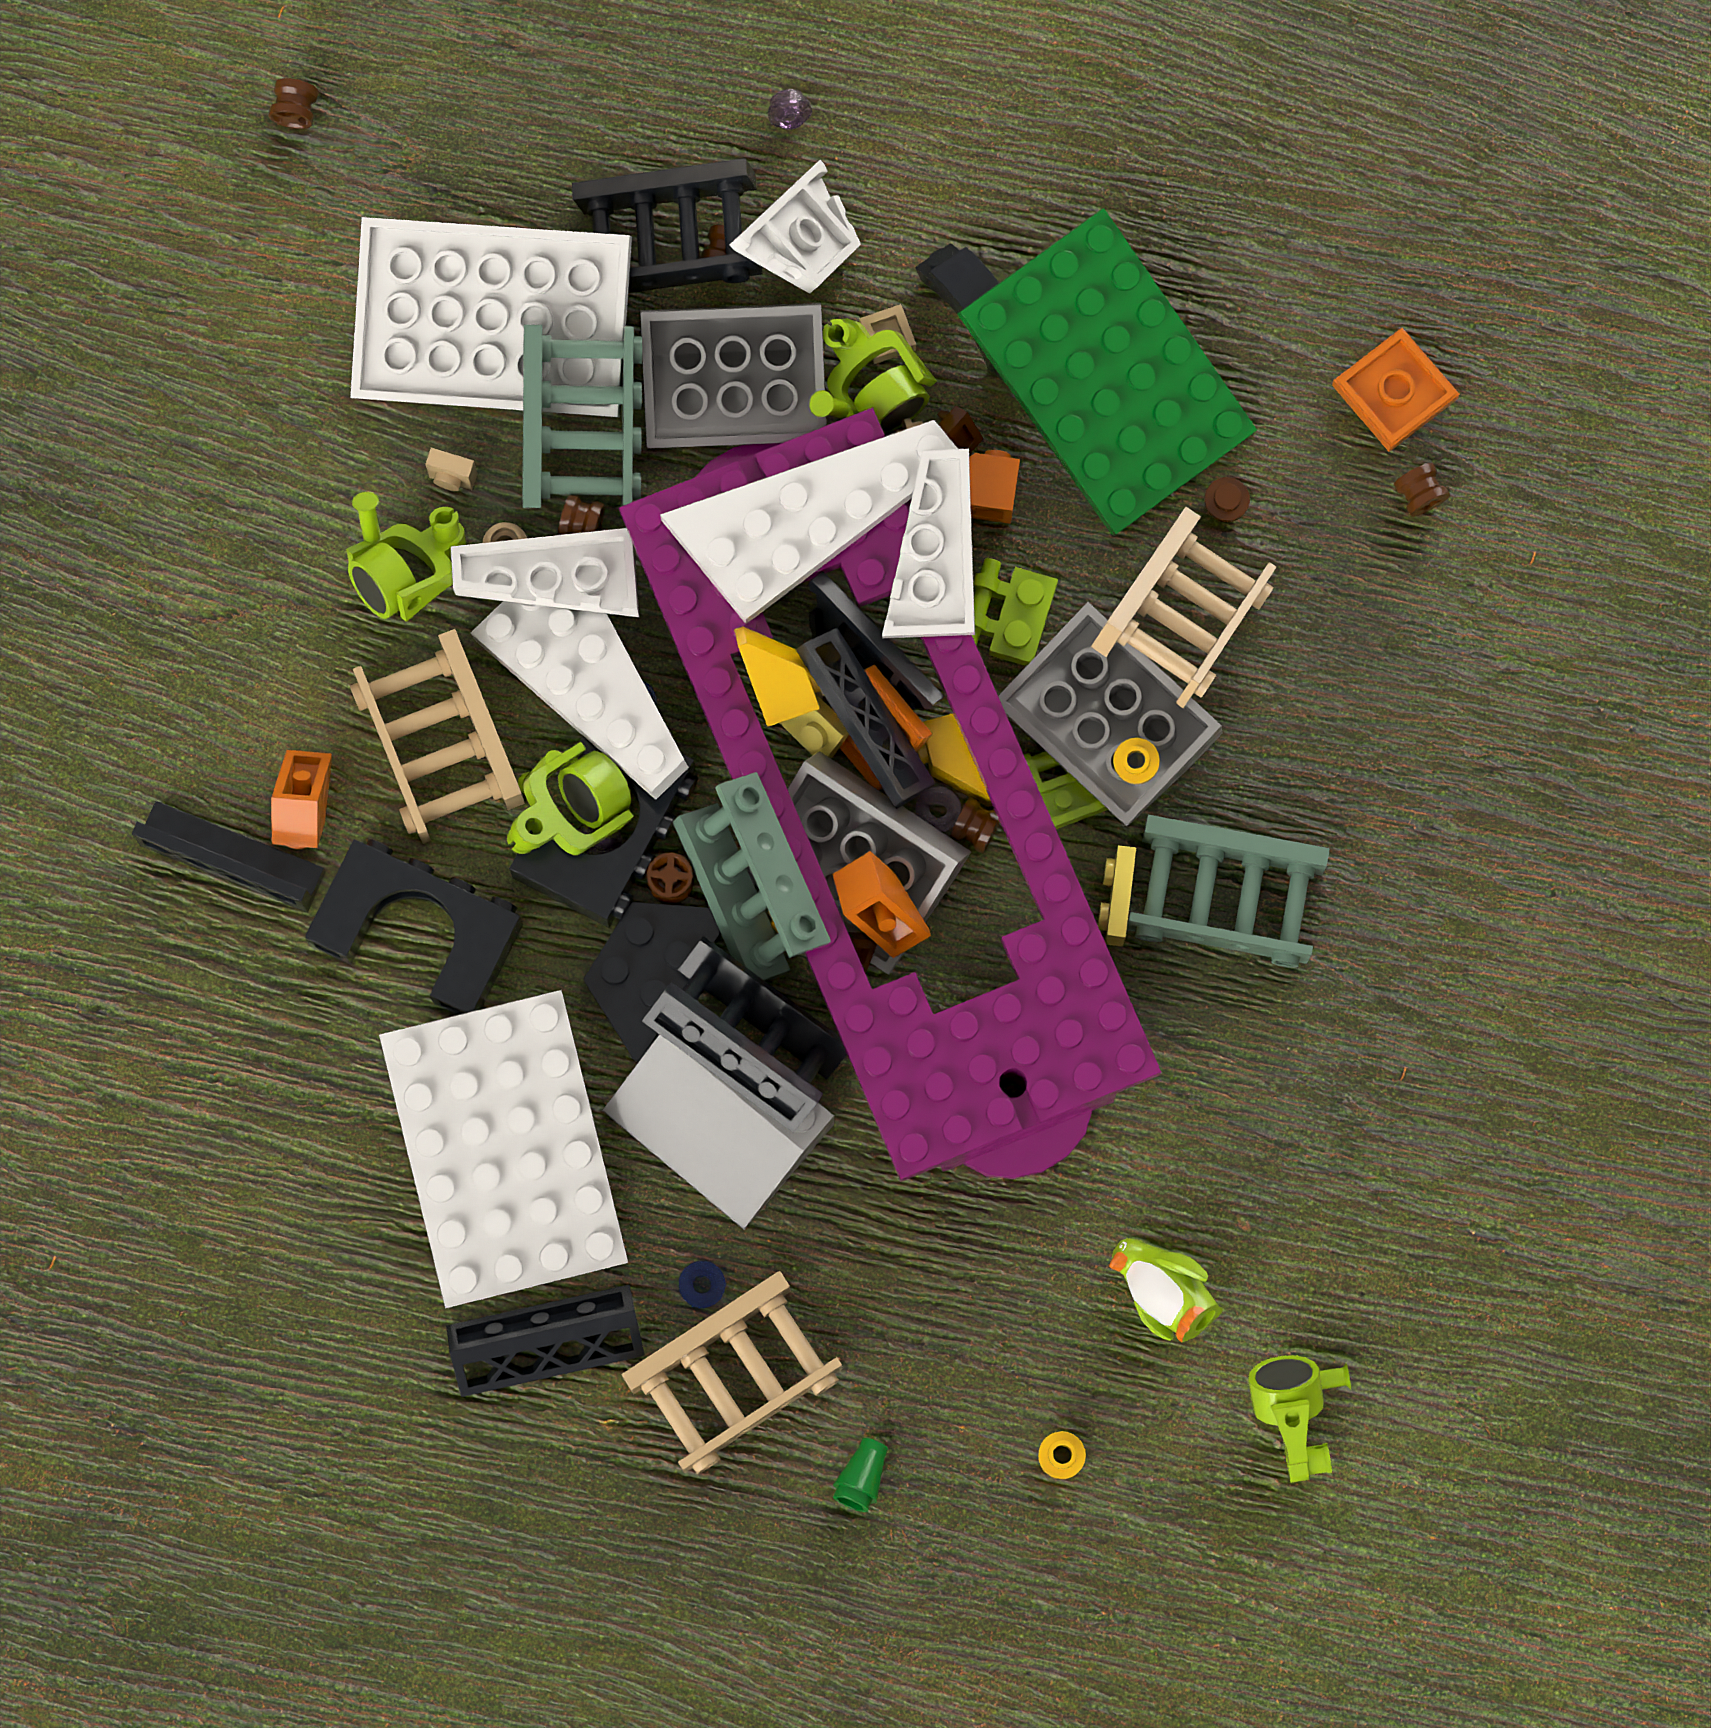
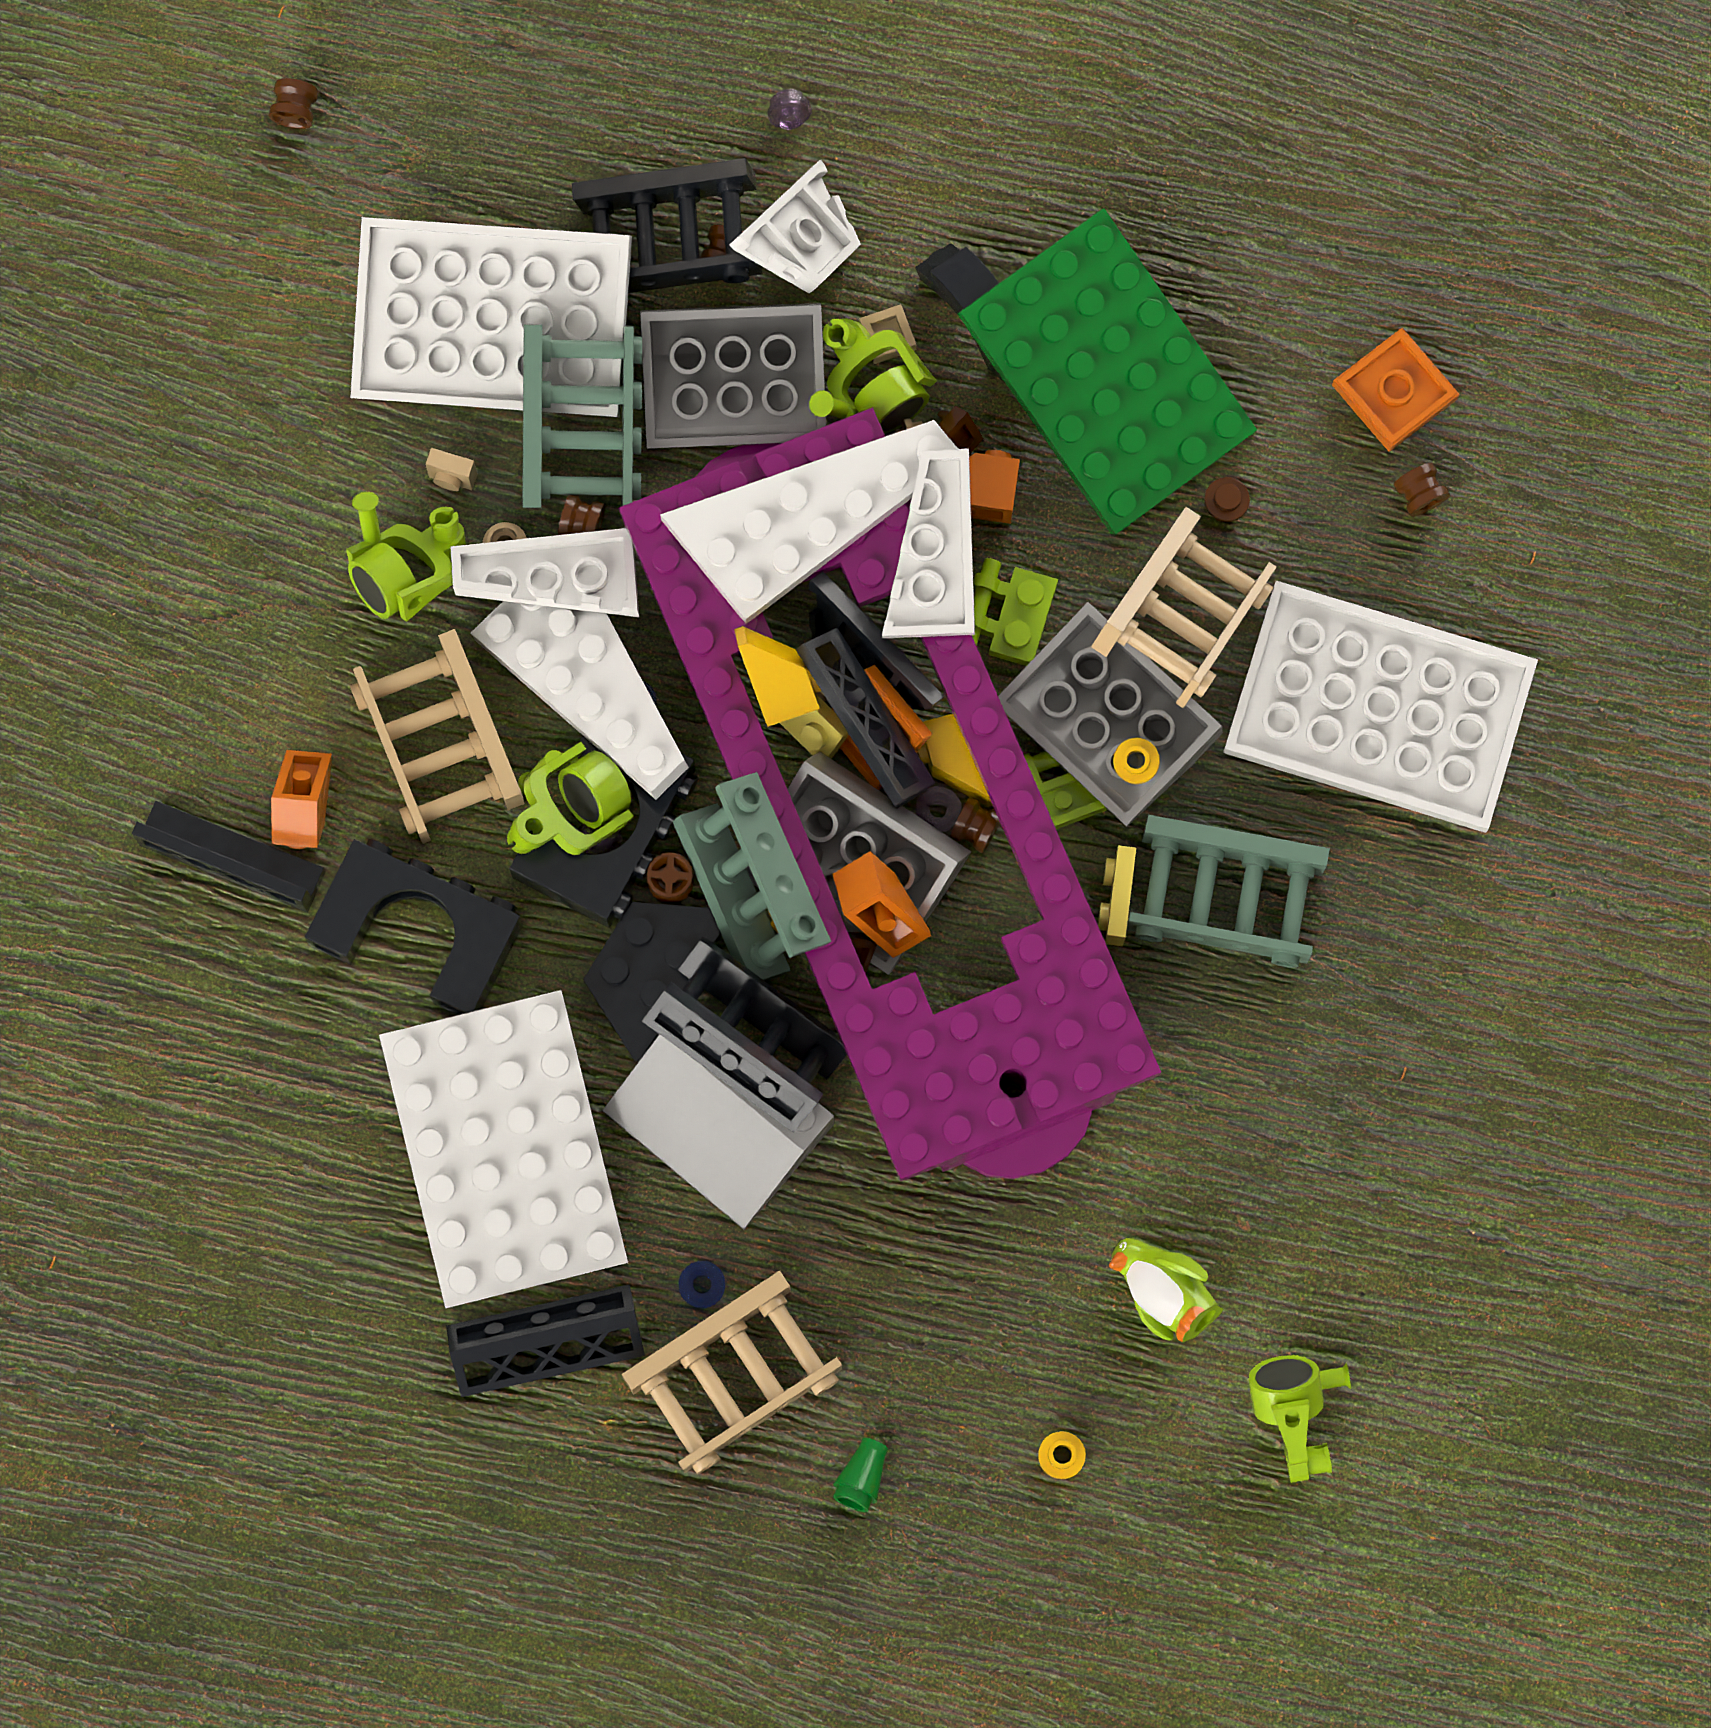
none -> white plate [1223,581,1538,833]

